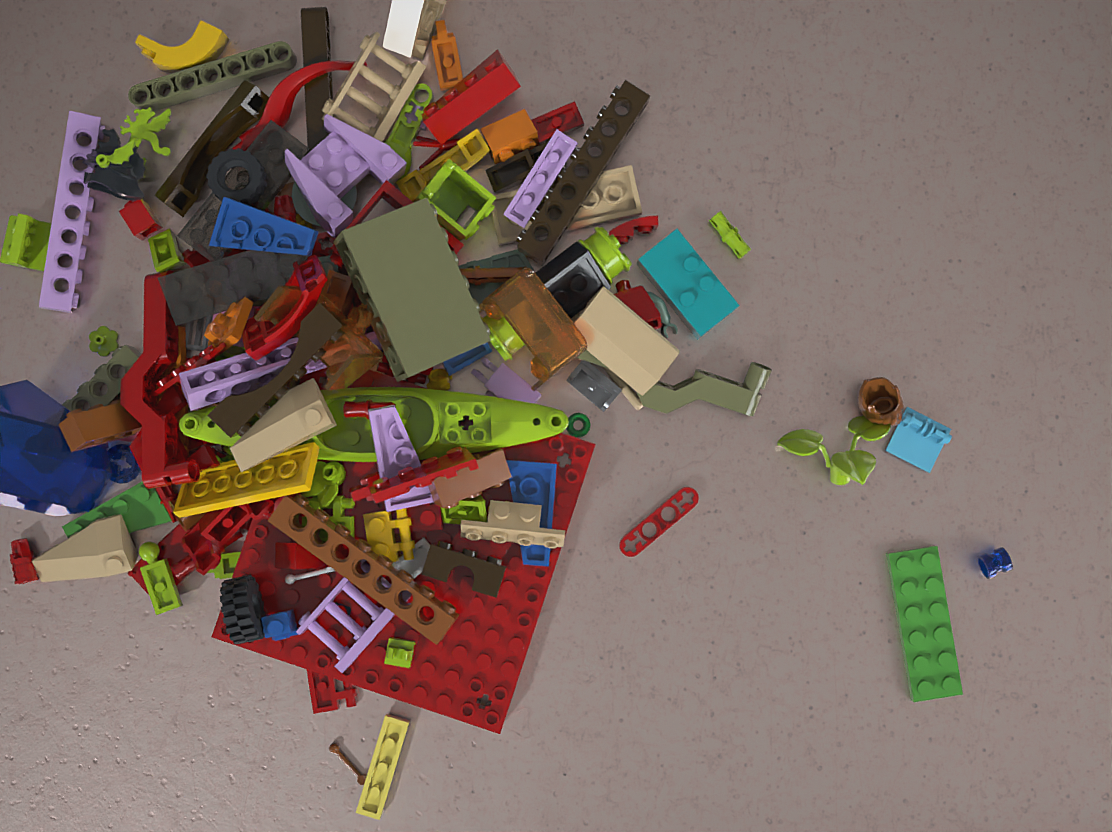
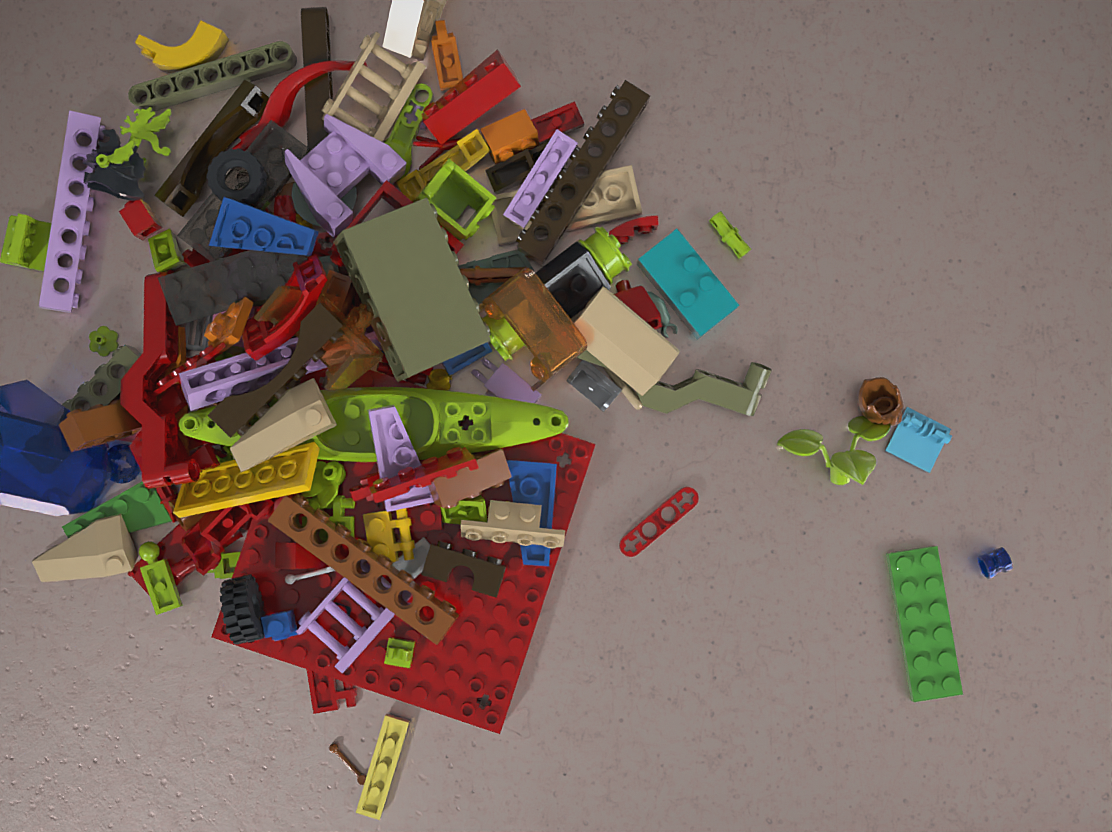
red hinge [10,538,39,585] -> none
red axle [343,399,396,420] -> none
green plate [566,413,591,437] -> none

